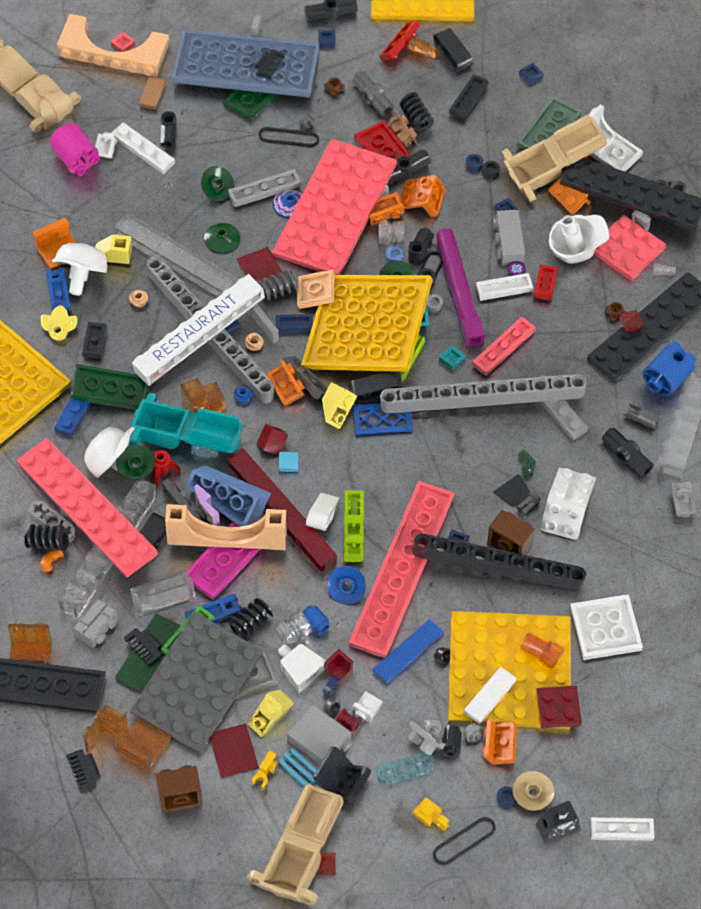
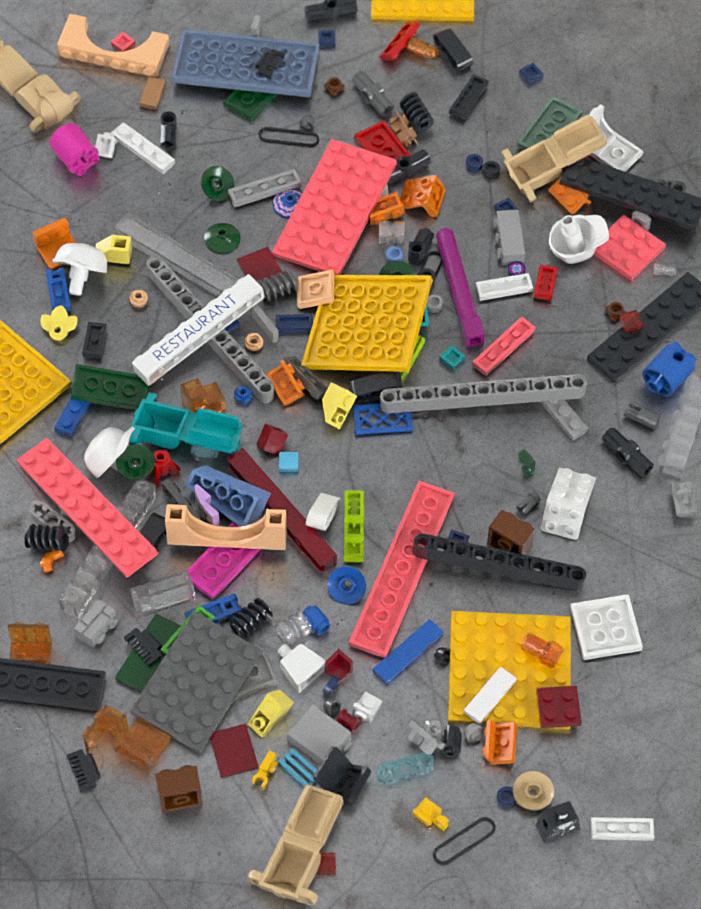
black sticker [493,474,531,507] -> none

